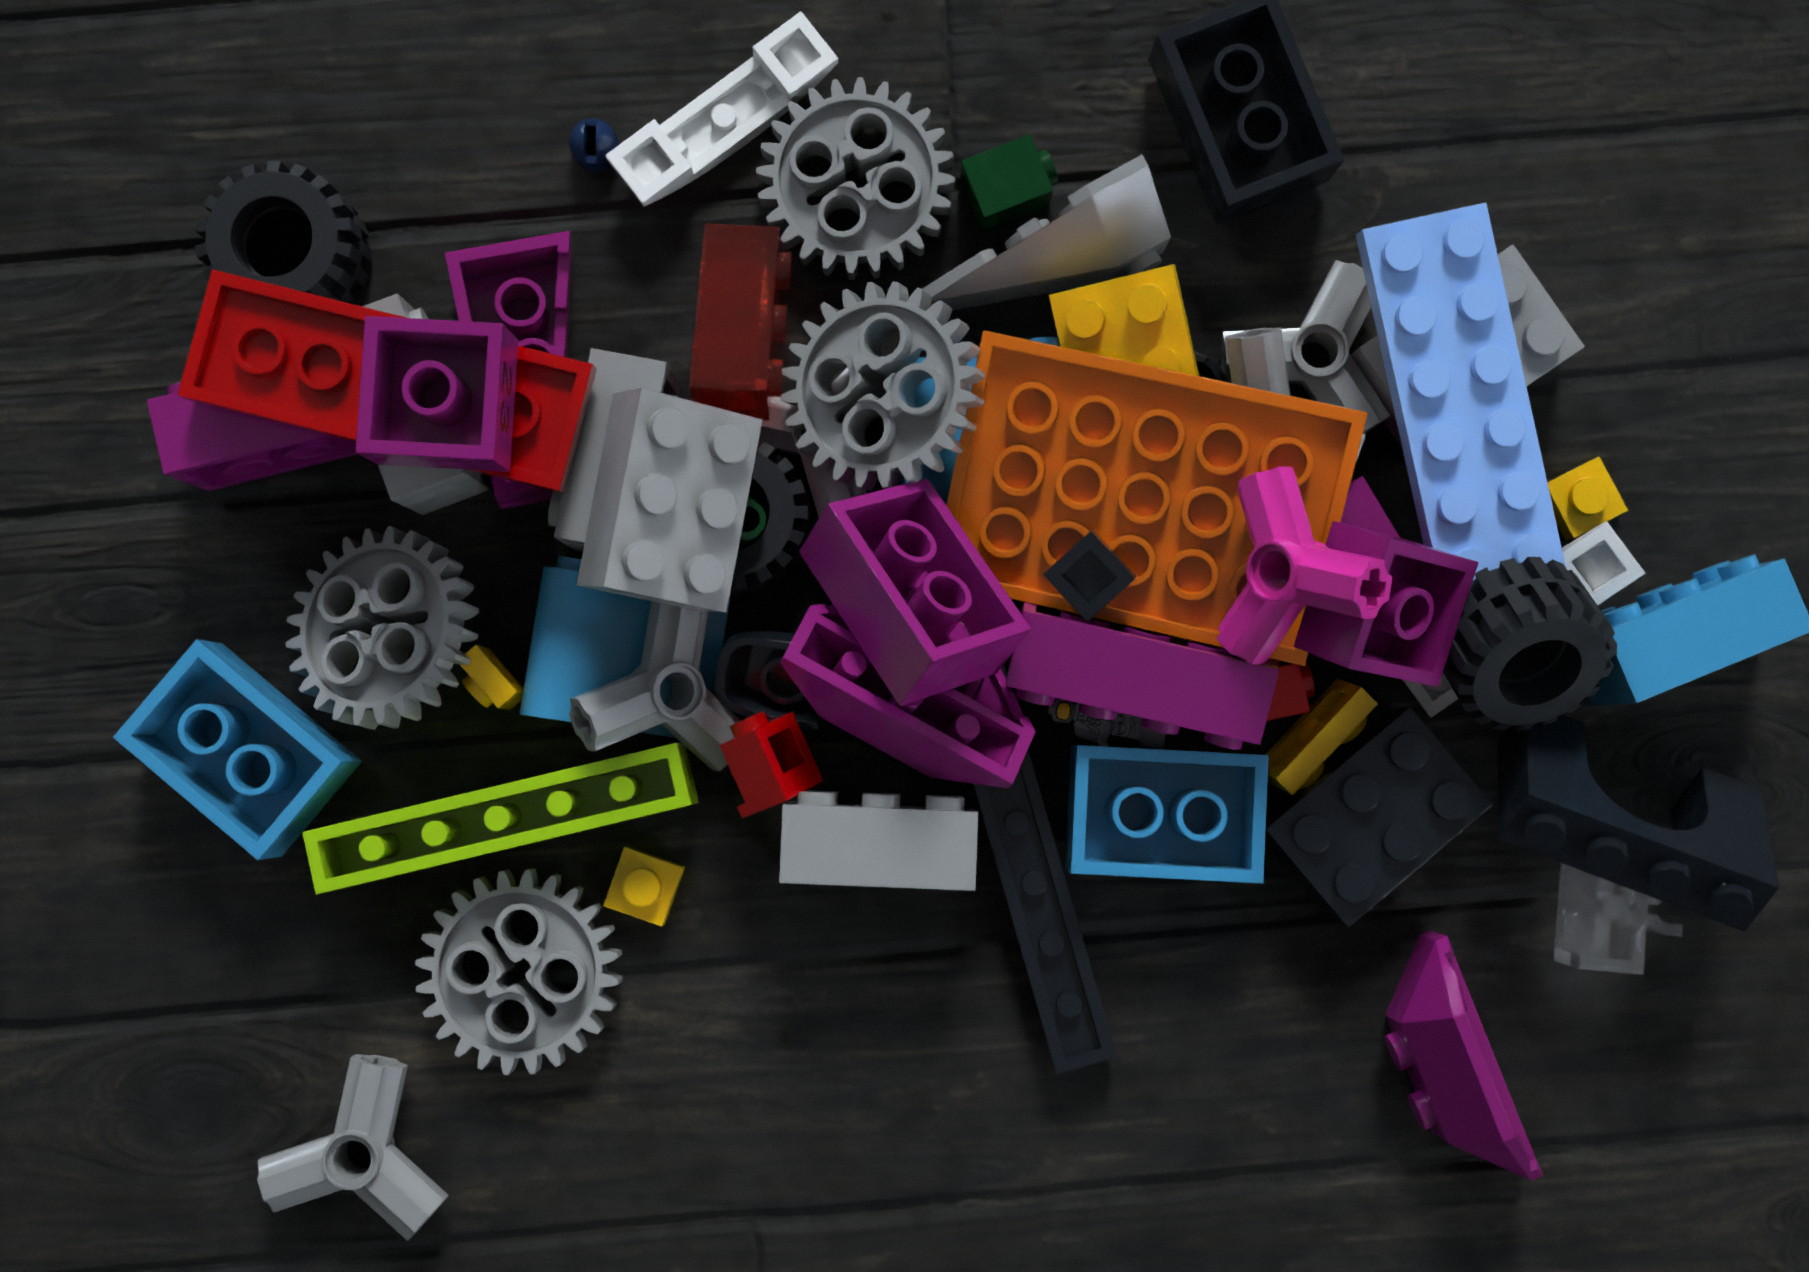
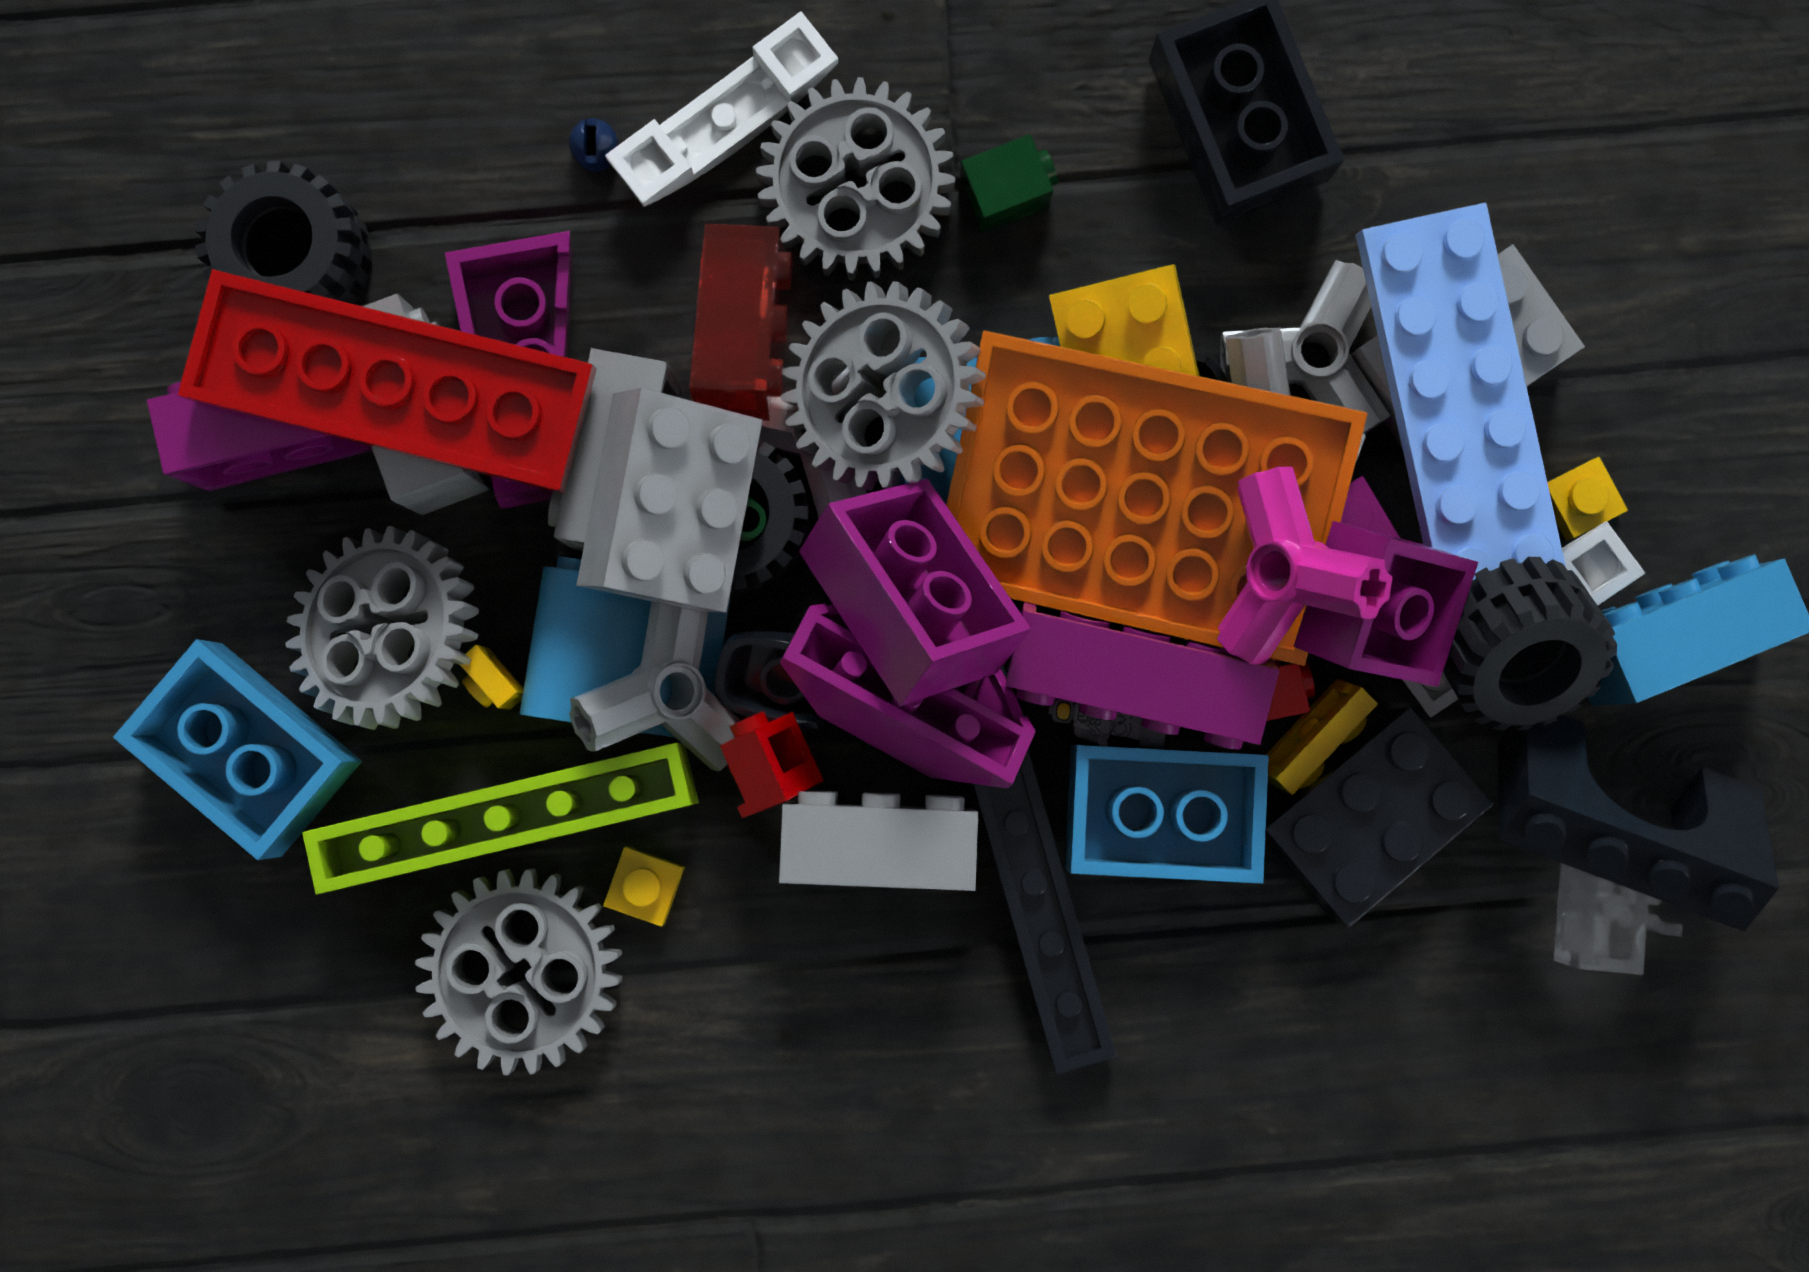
light grey piece [257,1054,449,1241] -> none
magenta brick [355,316,519,472] -> none
light grey wedge [922,155,1171,311] -> none
black plate [1043,529,1136,622] -> none
magenta wedge [1385,930,1543,1181] -> none

